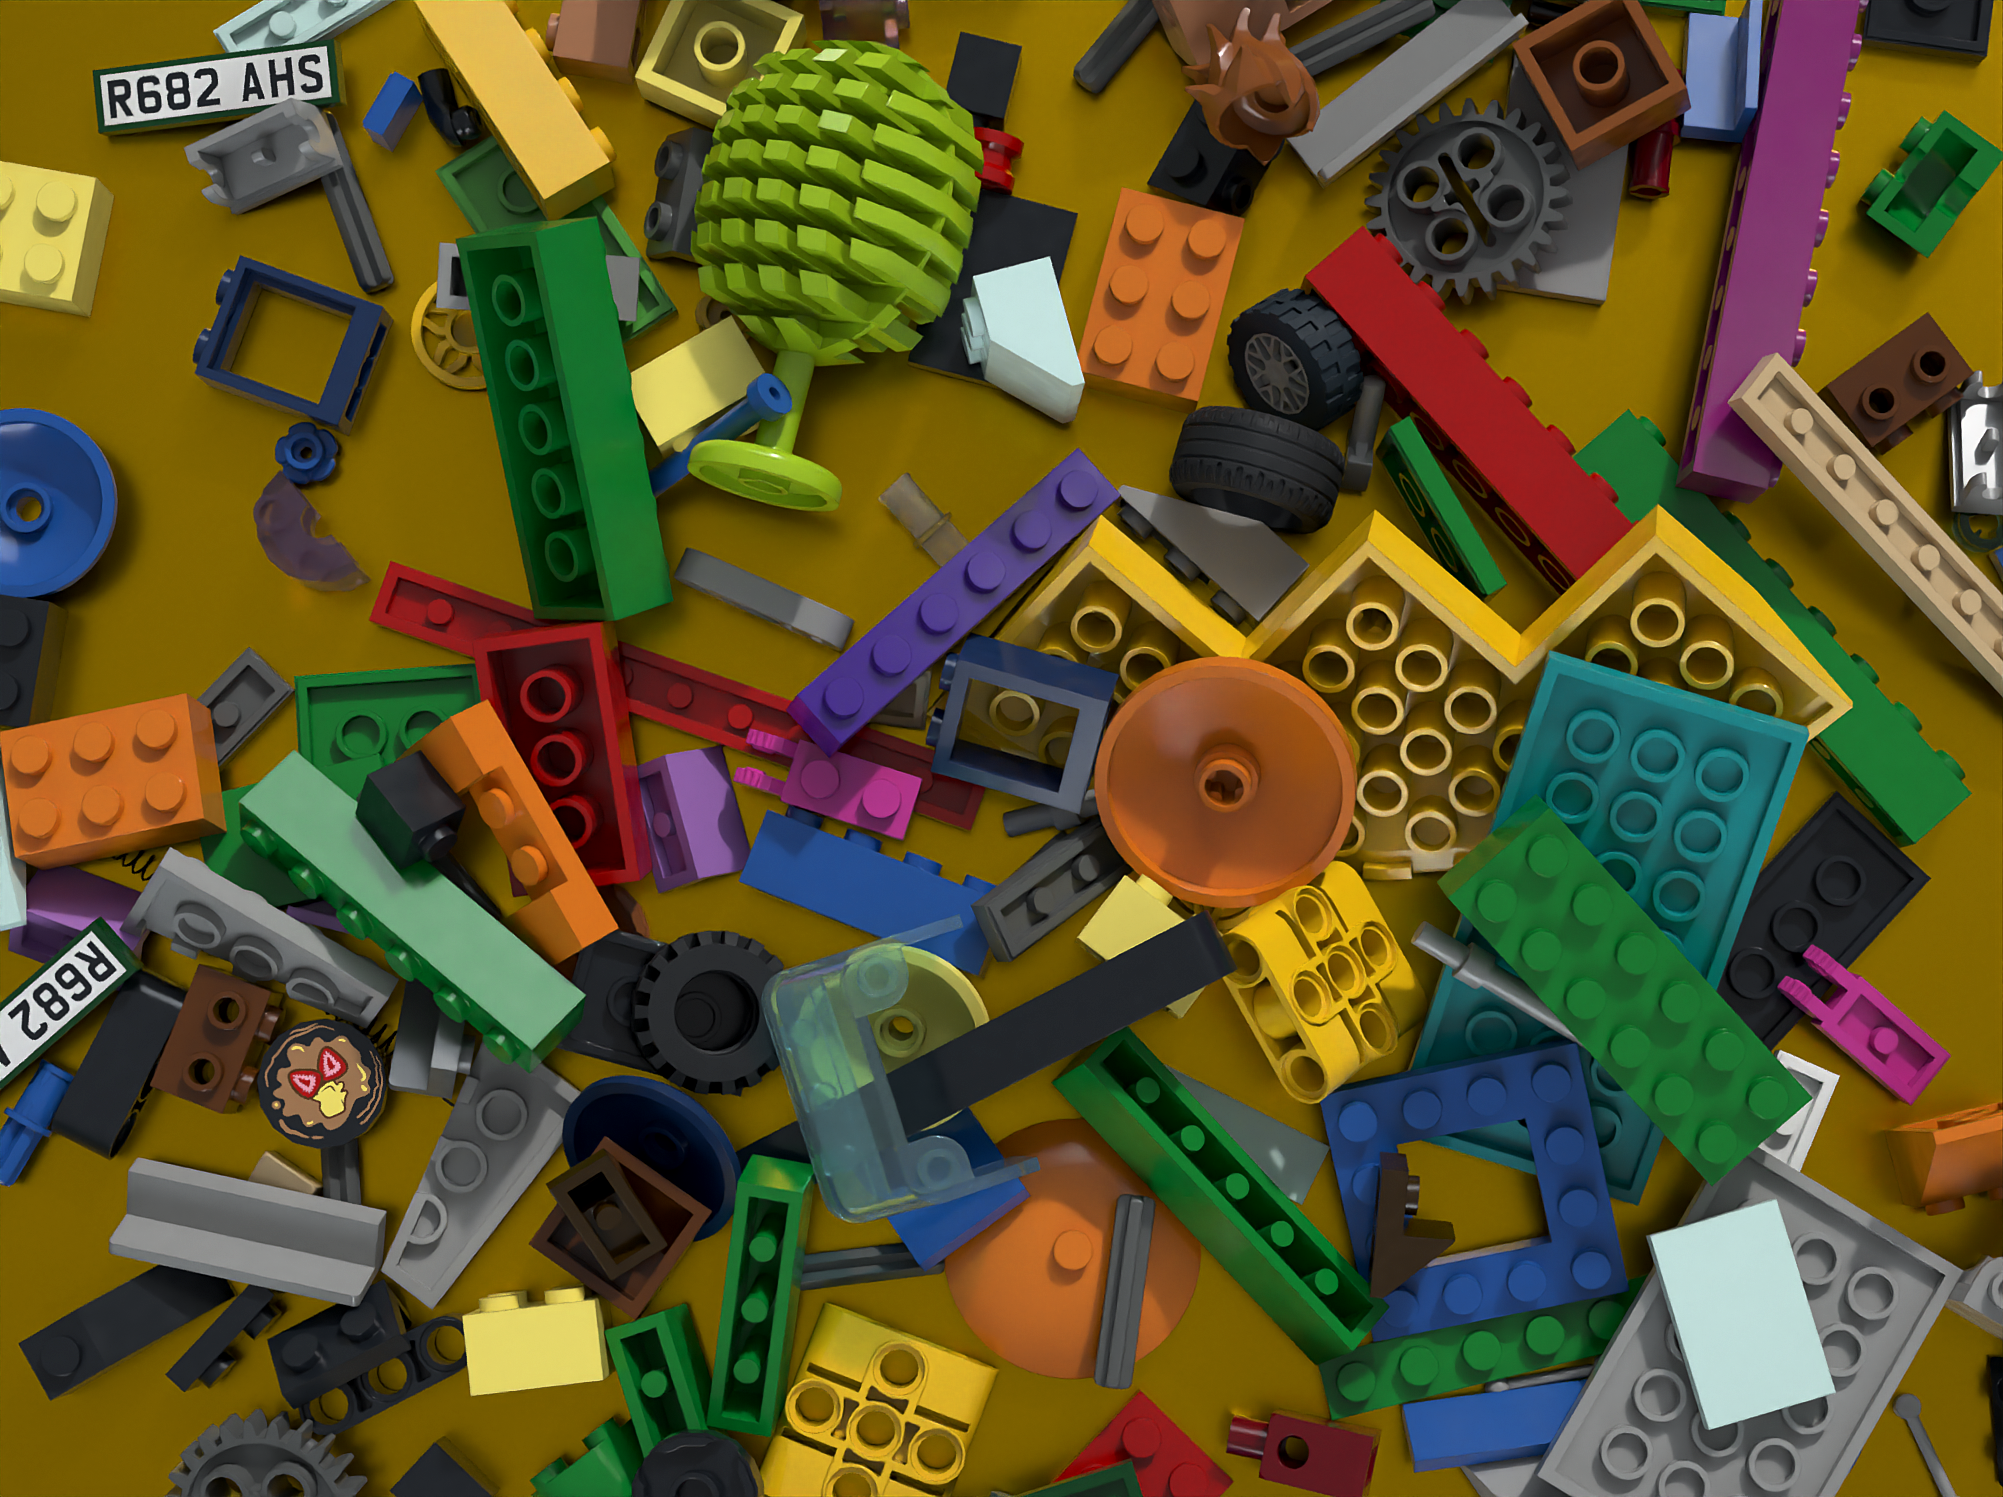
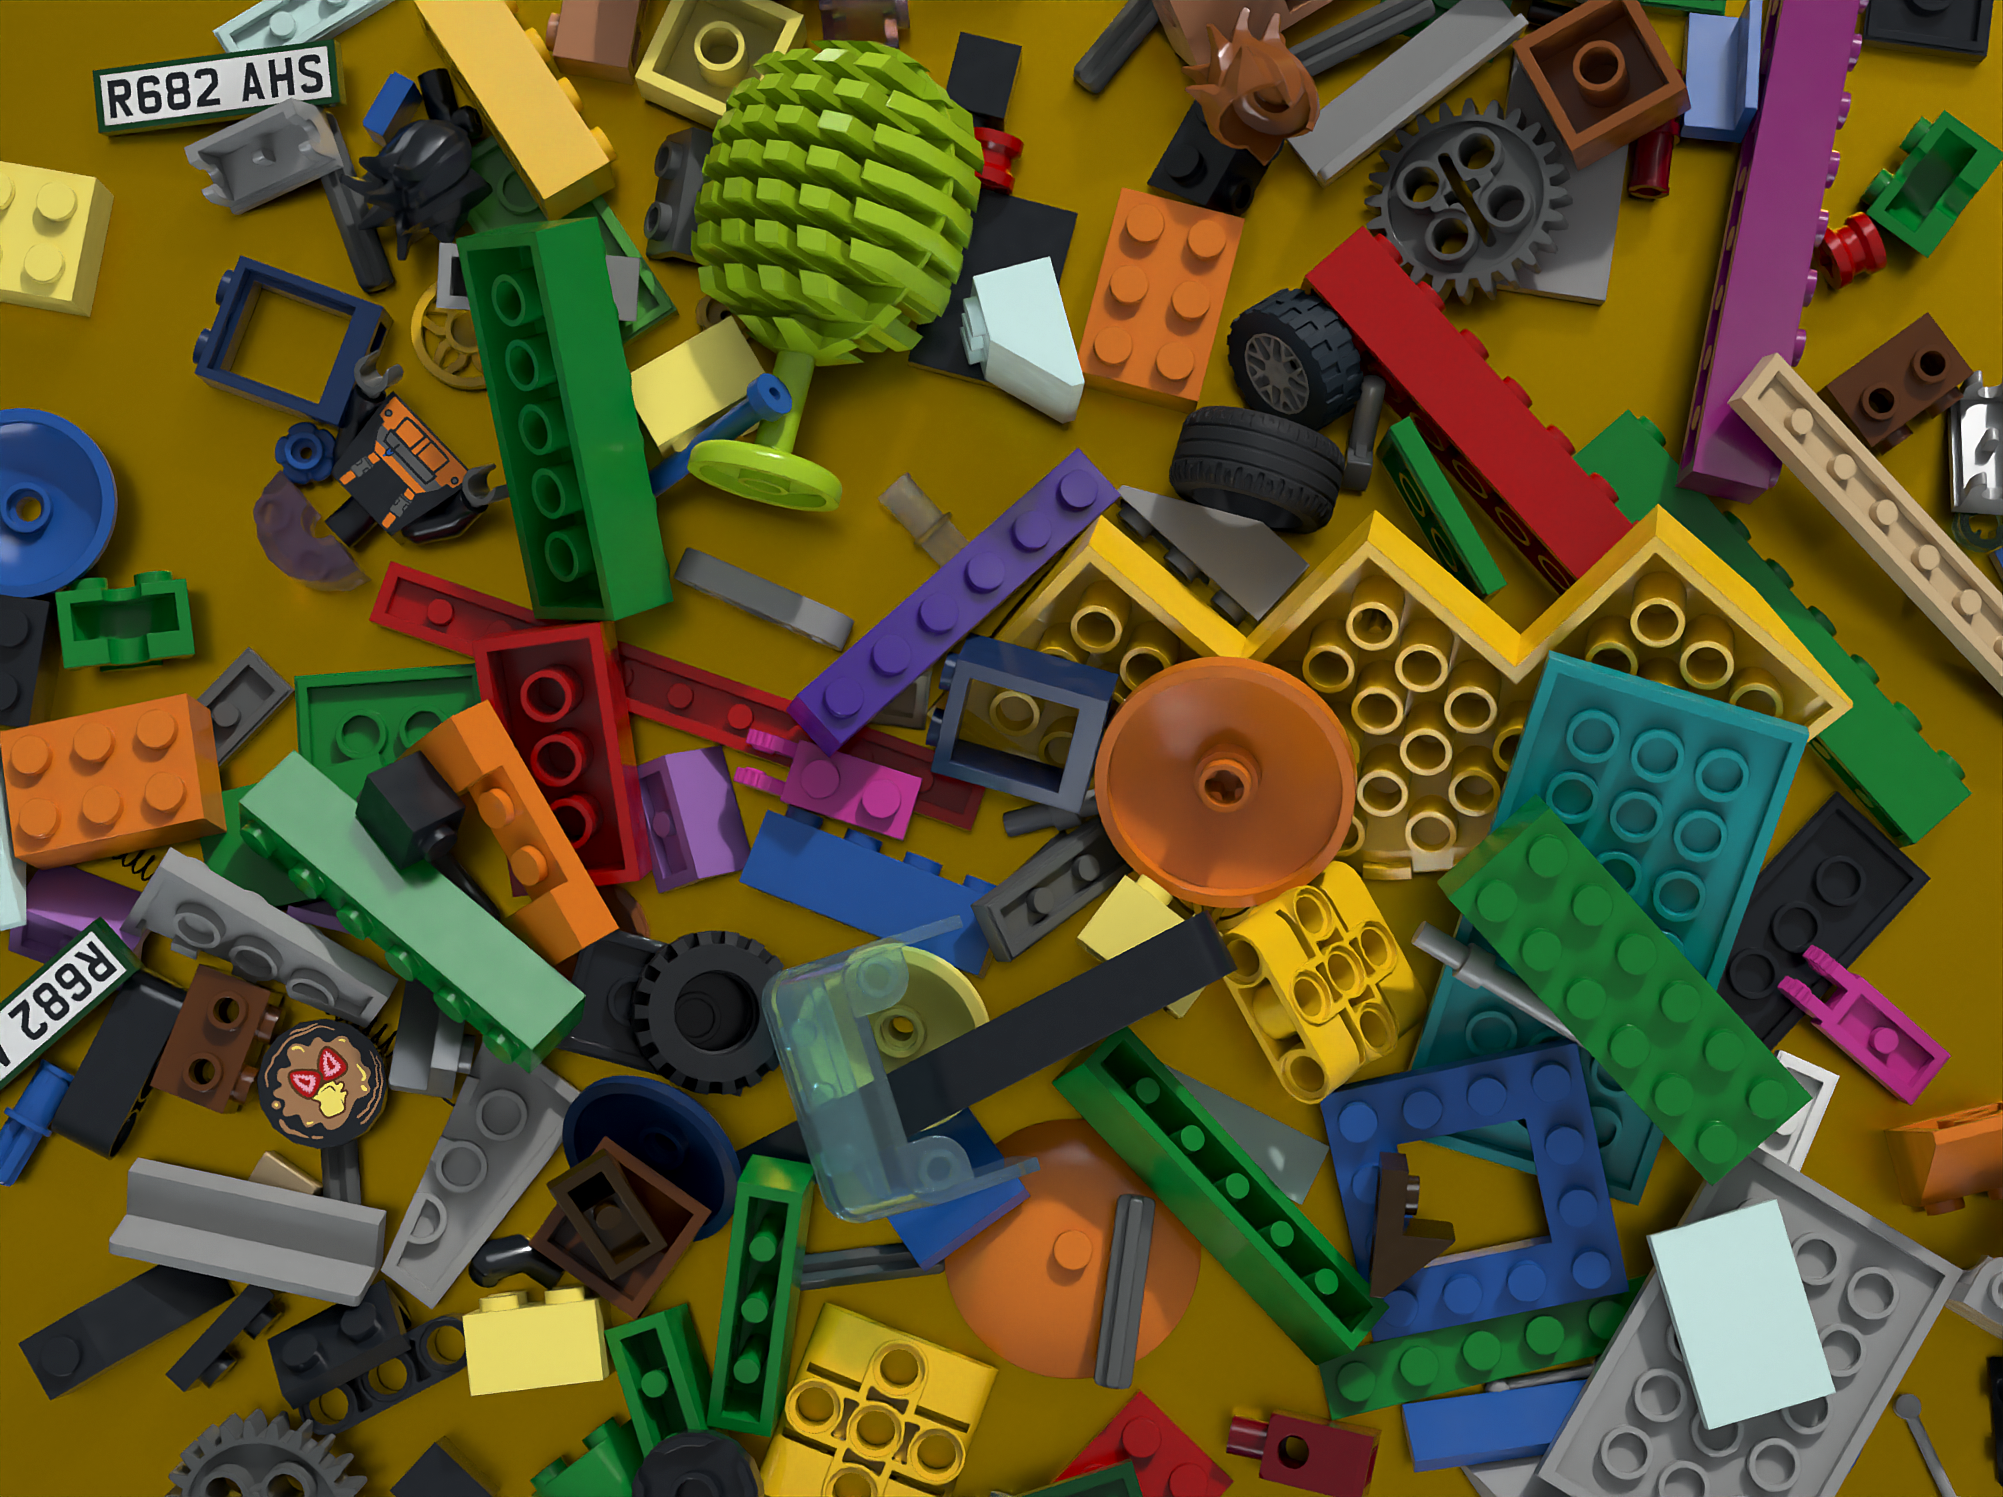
none -> green cylinder [55,571,195,672]
none -> torso [324,350,509,549]
none -> black hair [339,120,493,261]
none -> black arm [468,1234,566,1290]
none -> red wheel [1813,212,1887,290]

